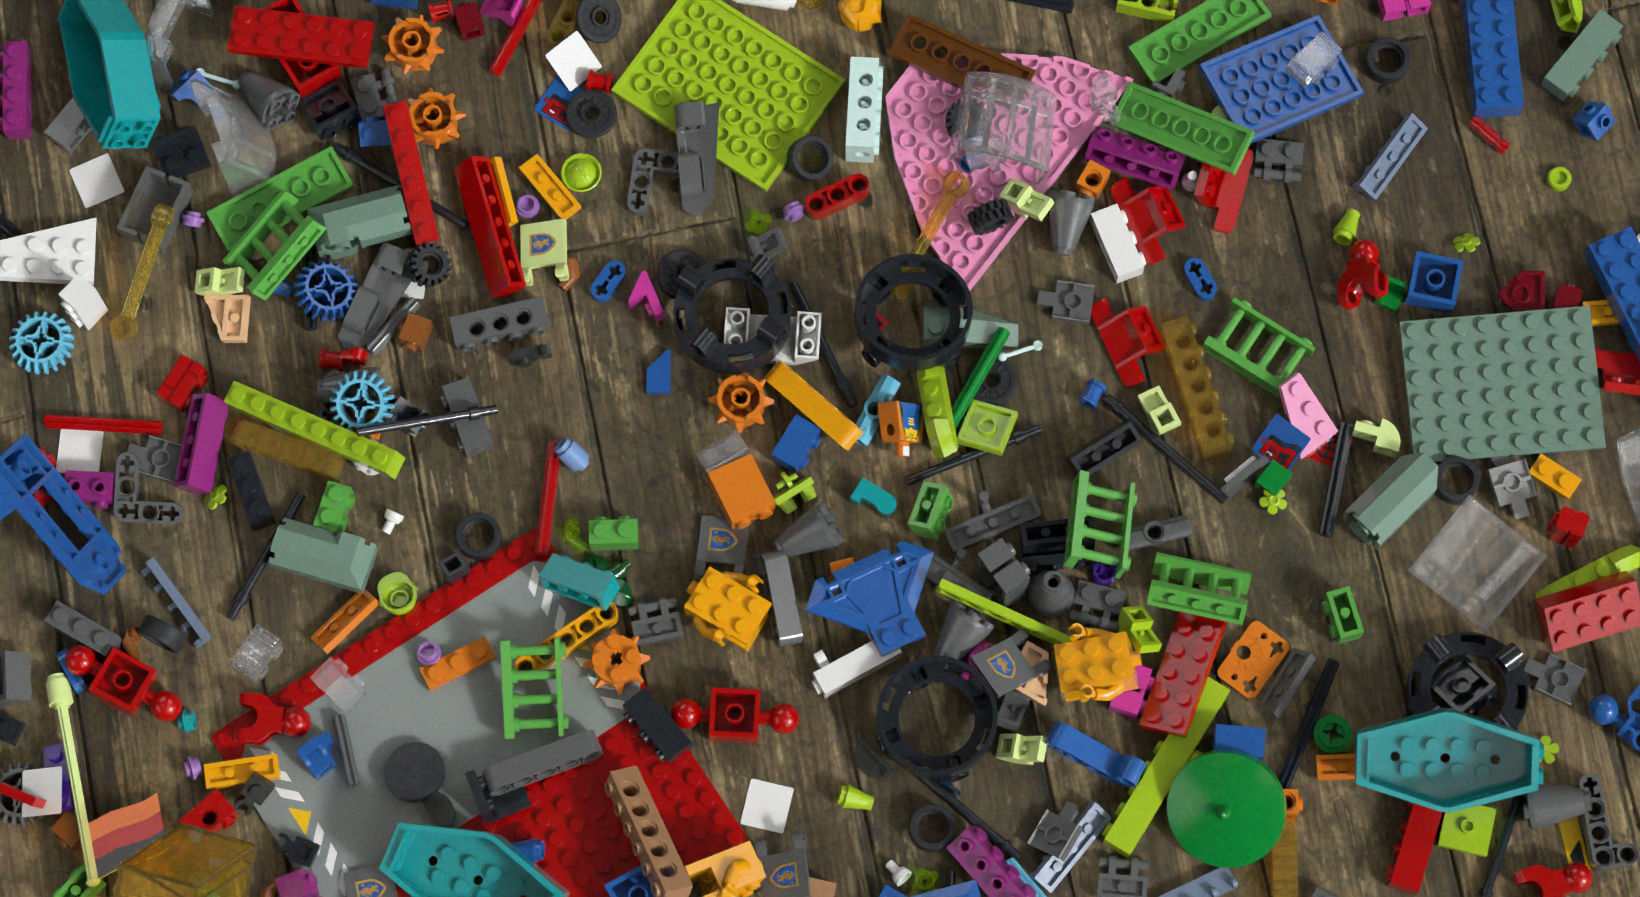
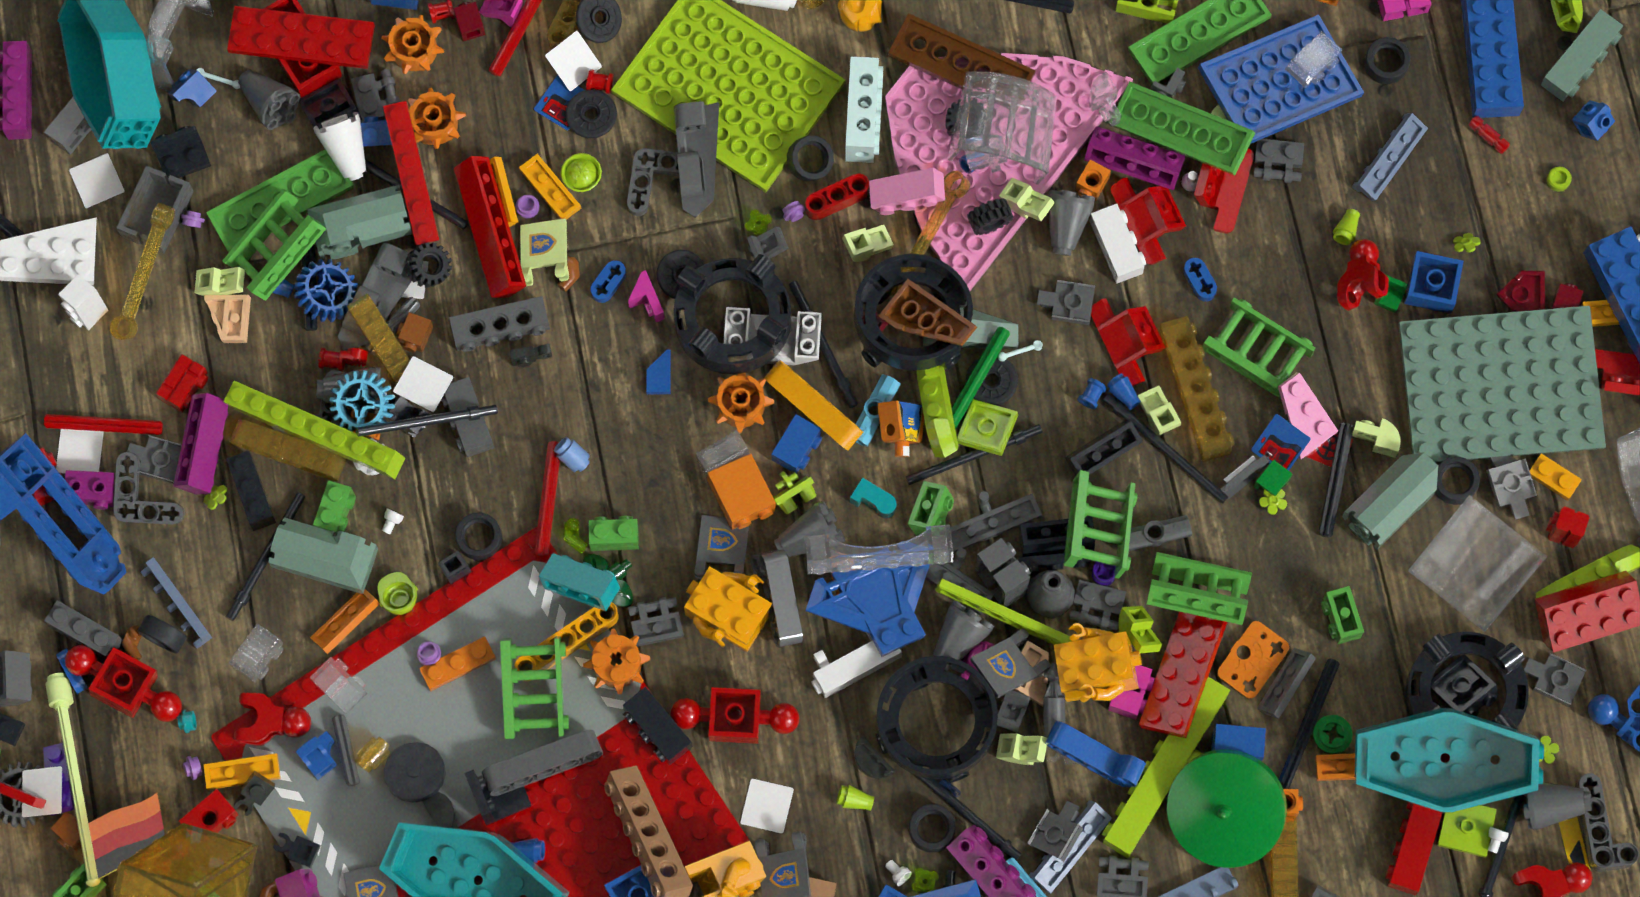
medium azure gear [9,311,74,375] -> none
clear windscreen [190,79,276,196] -> none
none -> white cone [313,112,366,181]
none -> clear yellow beam [347,293,413,404]
none -> clear yellow brick [354,736,390,773]
none -> white sticker [393,356,453,412]
none -> clear arch [805,525,953,575]
none -> yellowish green brick [842,225,894,262]
none -> bright pink brick [869,168,945,215]
none -> dark orange wedge [879,279,977,346]
none -> dark grey wheel [1043,663,1066,737]
none -> blue cone [1107,373,1141,410]
none -> white piece [1488,827,1509,853]

